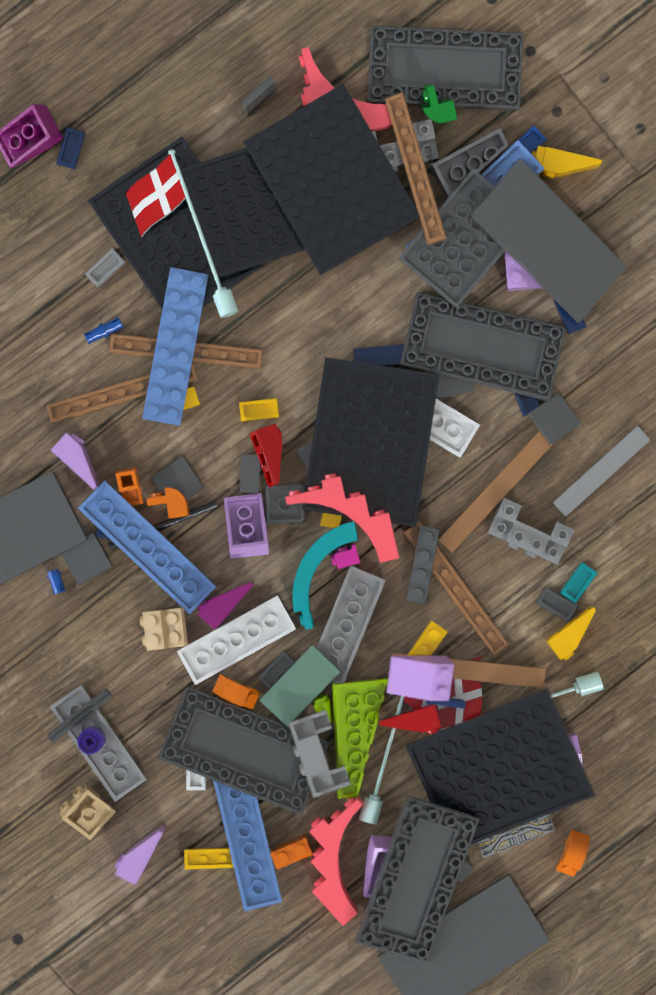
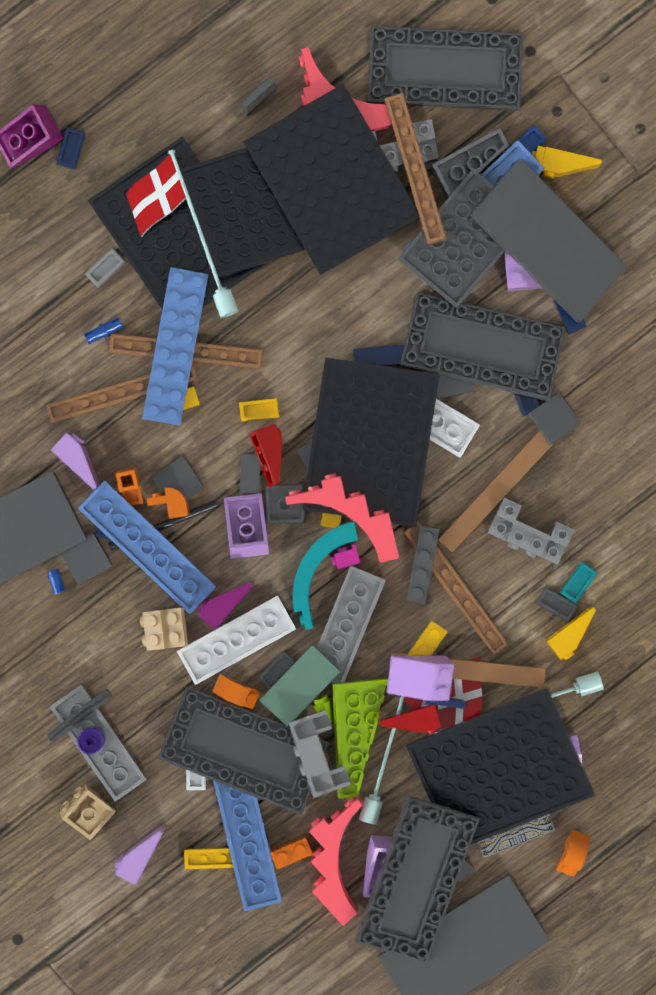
green brick [420,83,457,123] -> none
light grey tile [552,426,650,517] -> none

